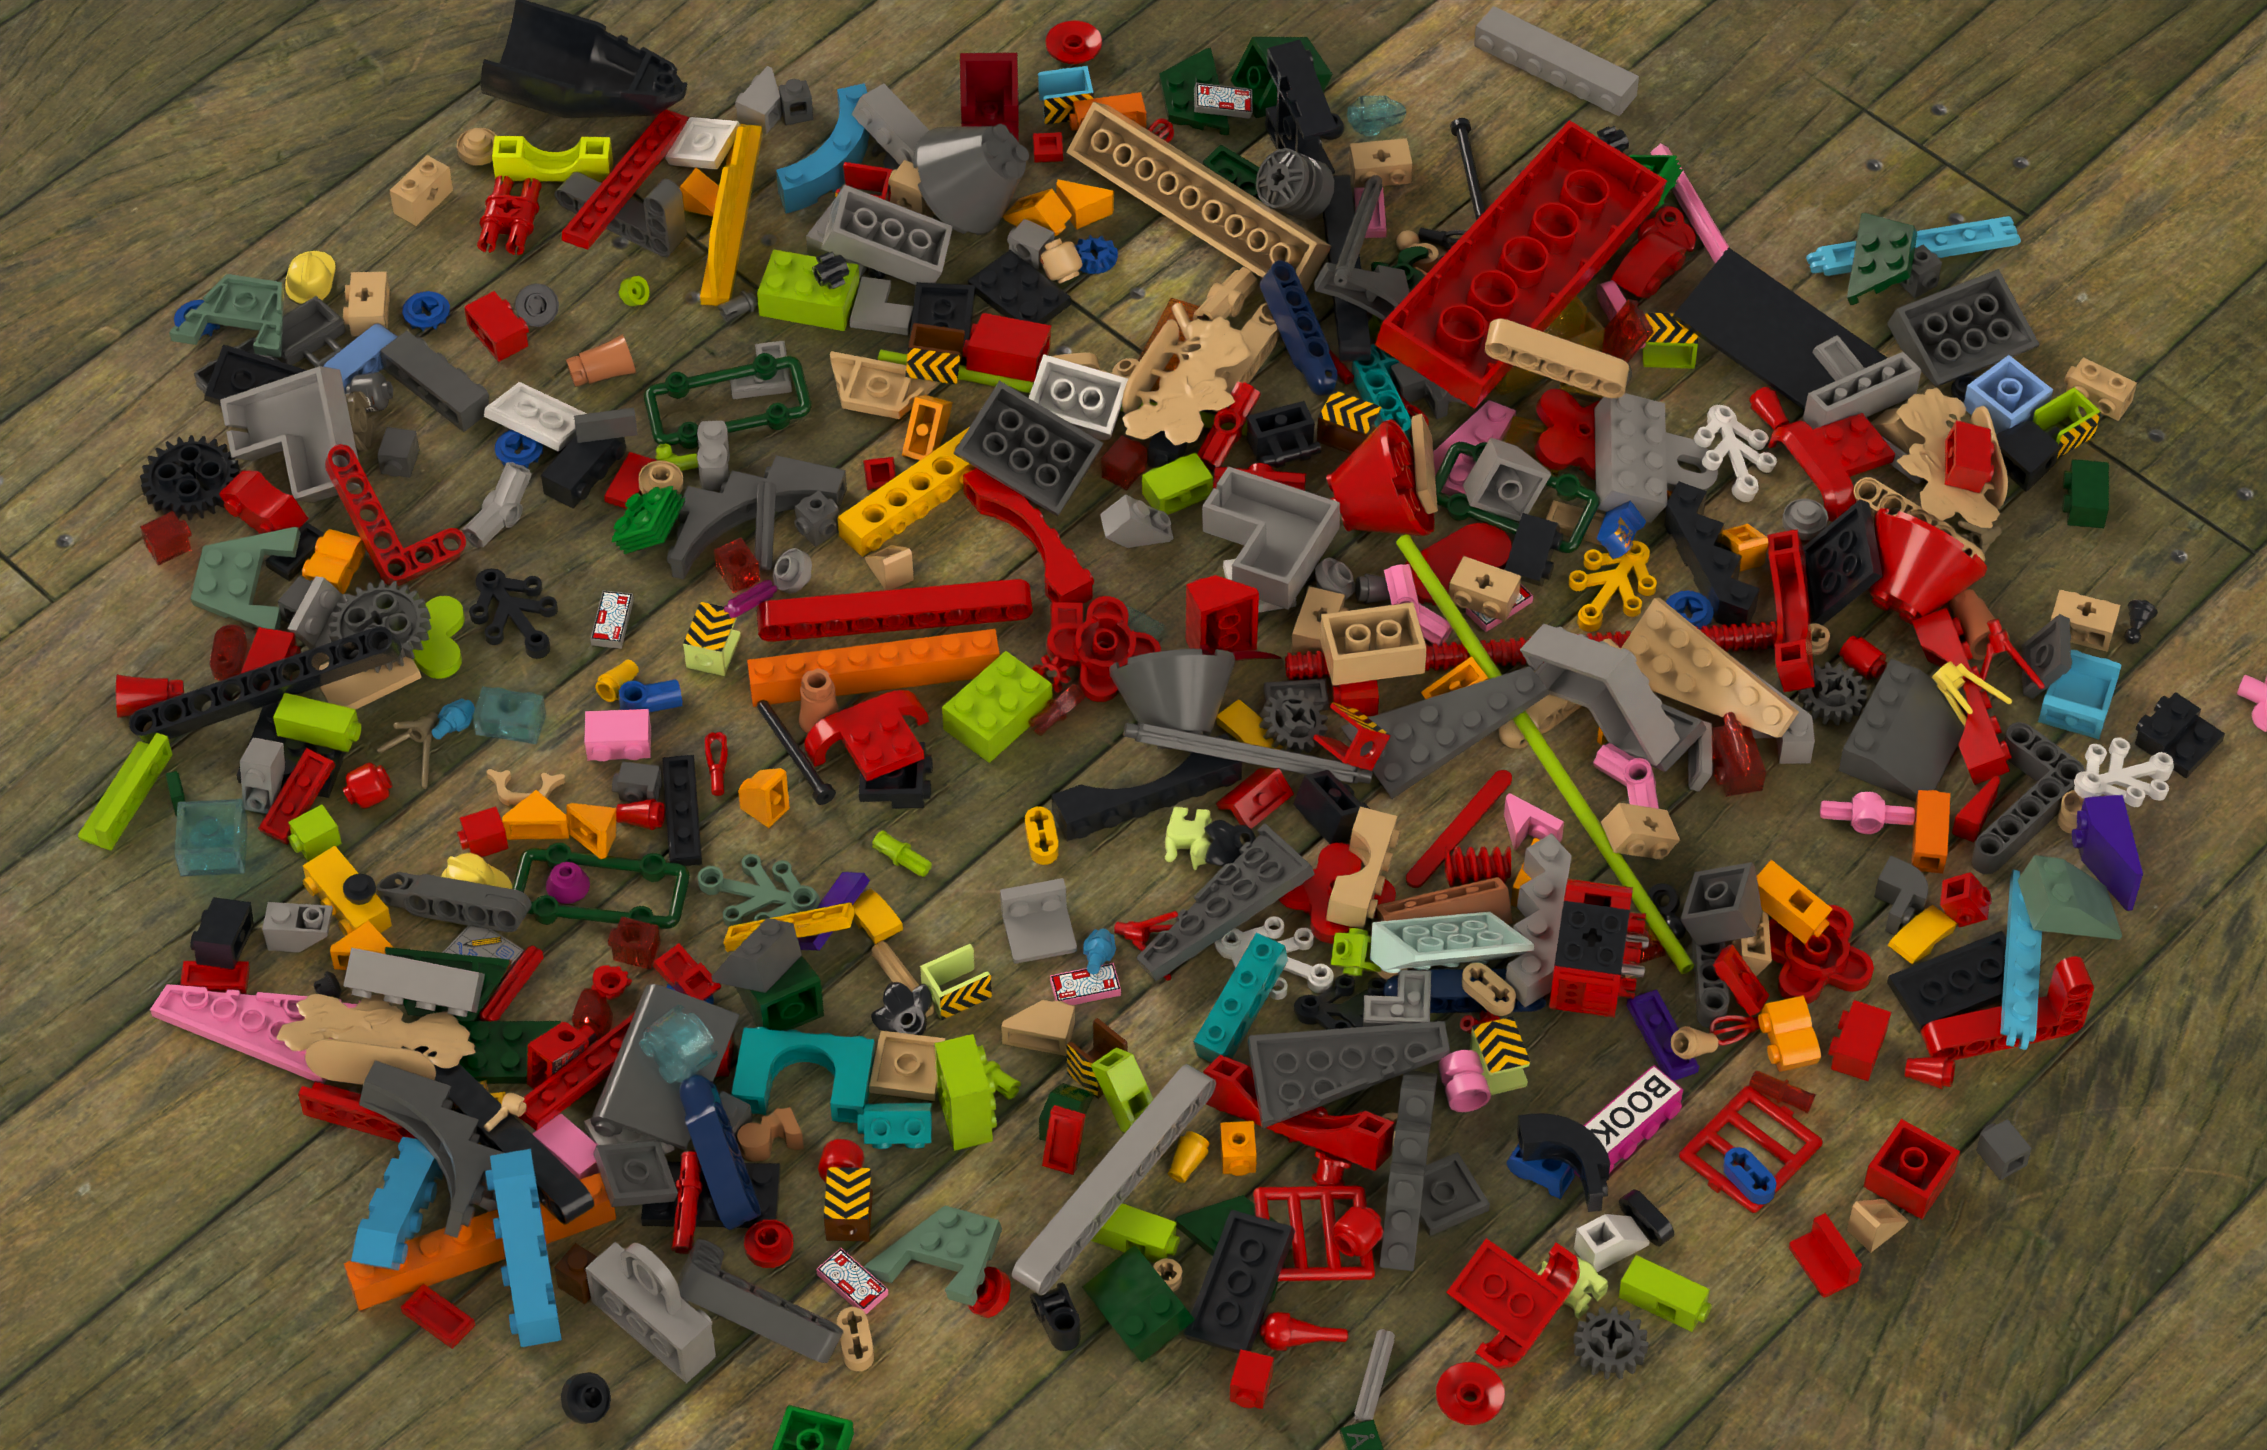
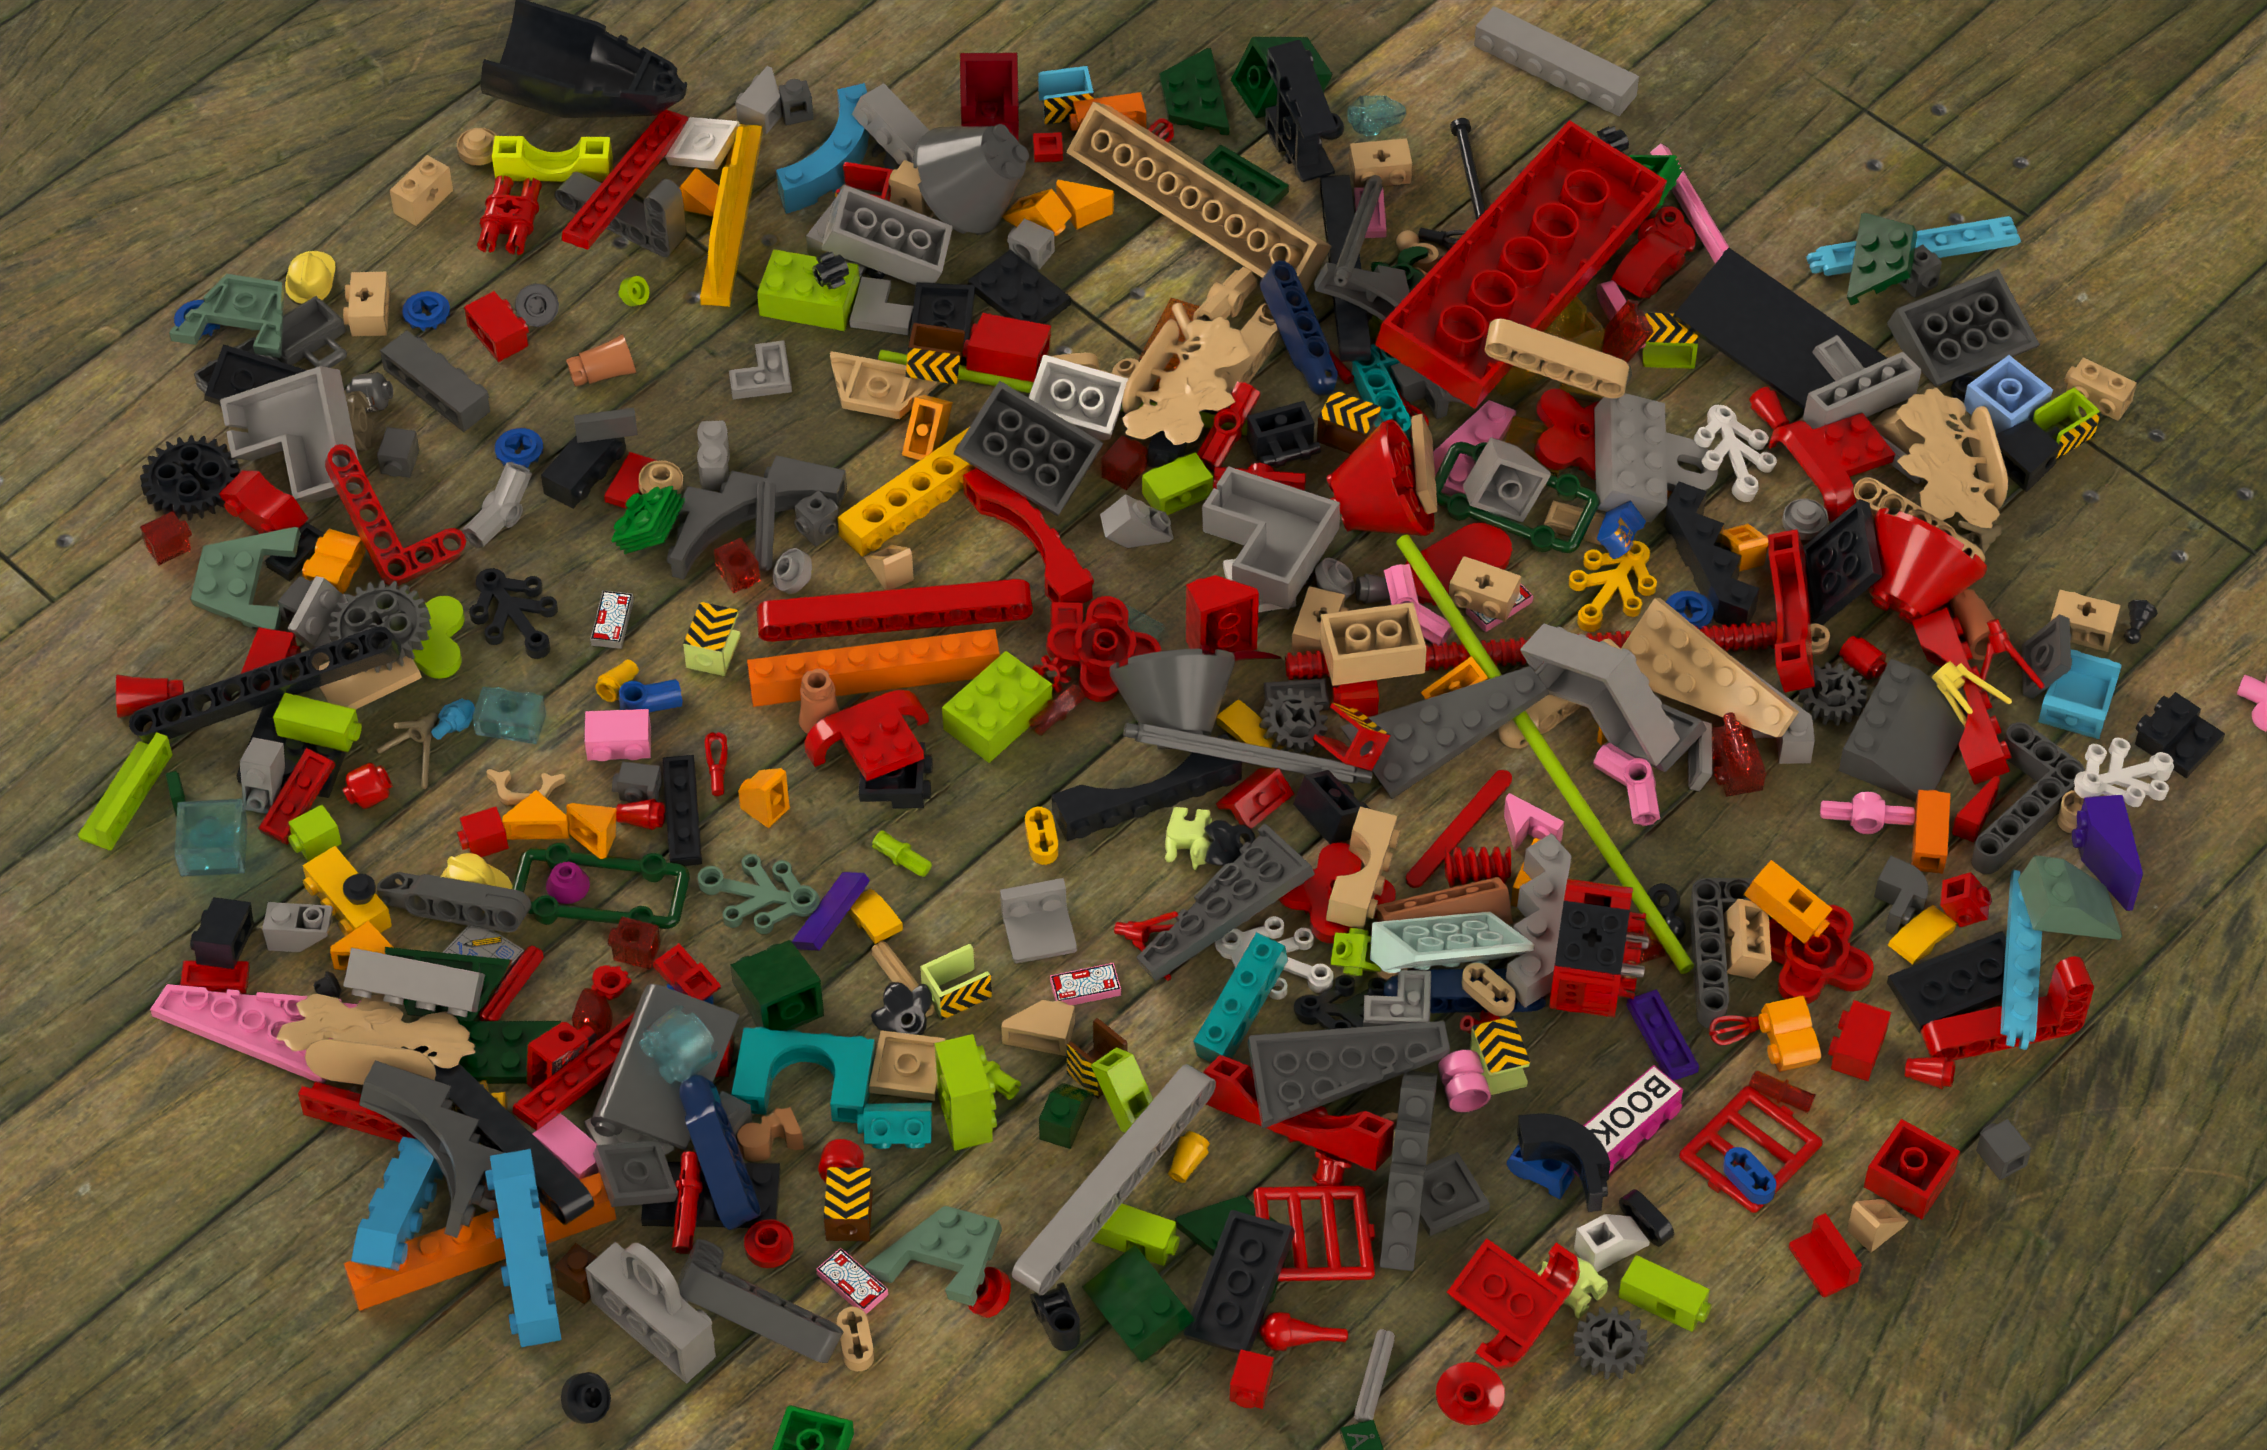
clear red plate [209,624,247,681] -> none
medium blue beam [323,324,398,394] -> none
red tile [401,1283,475,1349] -> none
tan hand [483,1093,527,1132] -> none
white tile [484,382,587,452] -> none
dark green bar [644,353,811,449] -> none
lime arm [655,444,698,471] -> none
dark grey slope [711,918,802,993] -> none
dark grey pin [718,290,758,322] -> none
yellow tile [723,902,855,952] -> none
magenta axle [724,580,777,618] -> none
black bar [757,700,836,805] -> none
red slope [863,457,896,490] -> none
tan head [1040,238,1082,284] -> none
red tile [1042,1105,1086,1175] -> none
red dish [1045,20,1102,64] -> none
blue gear [1075,235,1118,274] -> none
dark azure piece [1083,929,1116,974] -> none
tan bush [1153,1258,1182,1292] -> none
tile [1194,83,1253,118] -> none
light orange brick [1220,1121,1257,1176] -> none
dark grey wheel [1256,148,1334,220] -> none
red head [1333,1206,1383,1257] -> none
black brick [1505,513,1563,586] -> none
tan brick [1601,803,1680,860] -> none
tan cone [1671,1026,1718,1060] -> none
dark grey slope [1680,862,1762,946] -> none
red plate [1713,944,1769,1016] -> none
red brick [1945,420,1994,493] -> none
dark green brick [2062,459,2109,529] -> none

